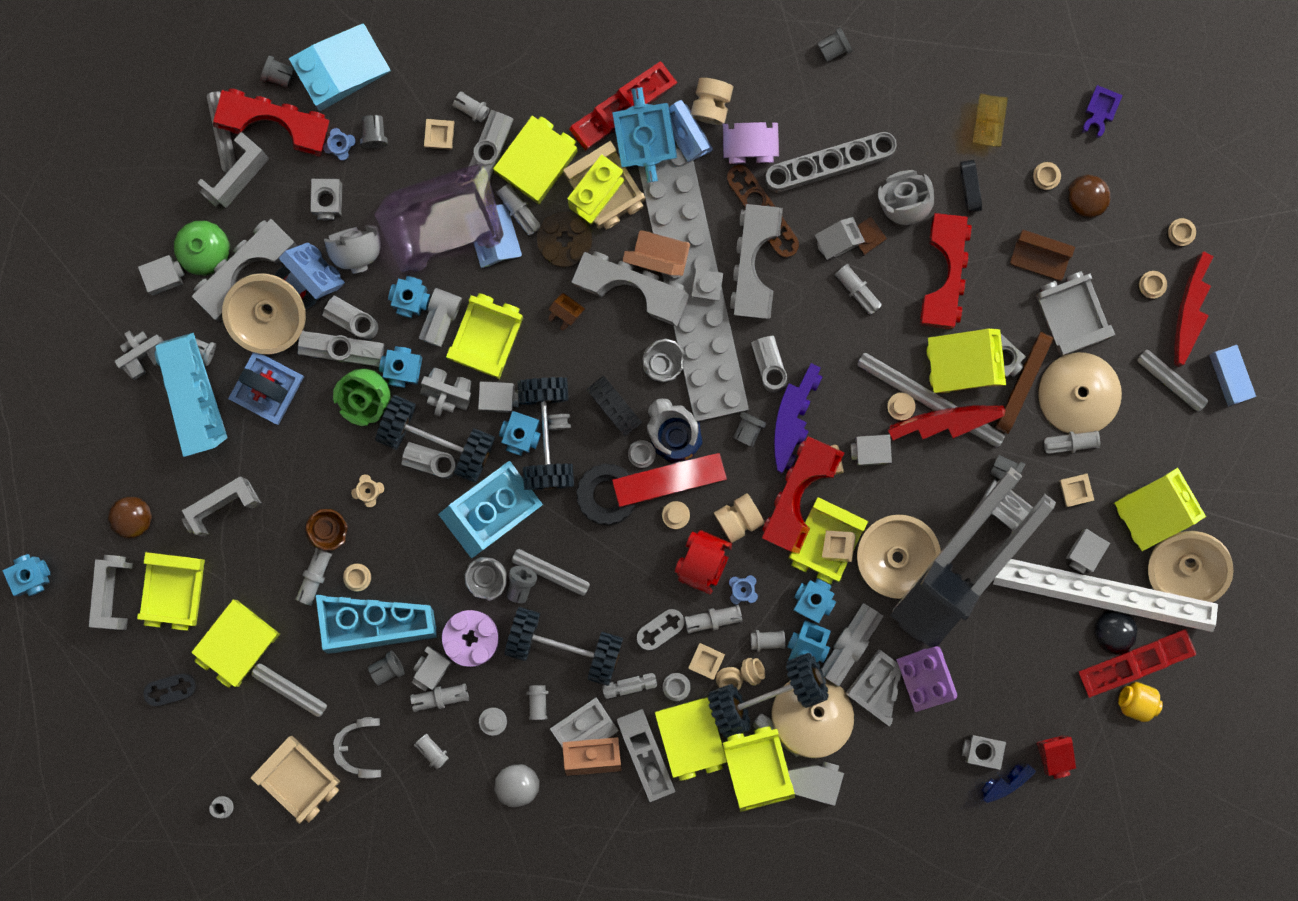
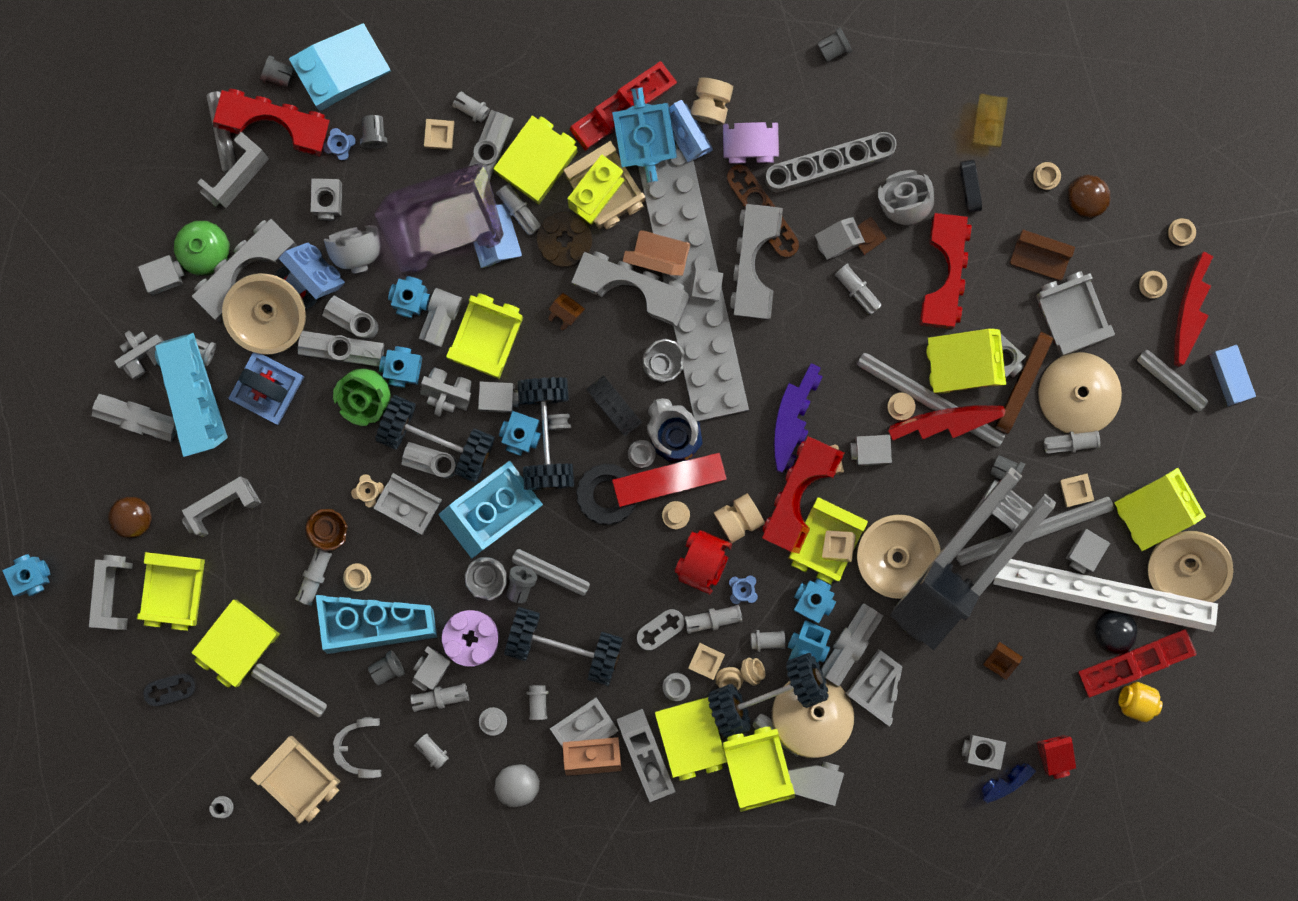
light grey axle [602,673,657,699] -> none
dark grey bush [733,411,767,447] -> none
light grey piece [751,336,787,393] -> none
medium lavender bracket [896,646,957,712] -> none
dark purple plate [1083,85,1123,138] -> none
none -> light grey piece [92,394,177,442]
none -> light grey plate [374,473,442,535]
none -> light grey axle [956,497,1114,566]
none -> reddish brown plate [983,642,1023,680]

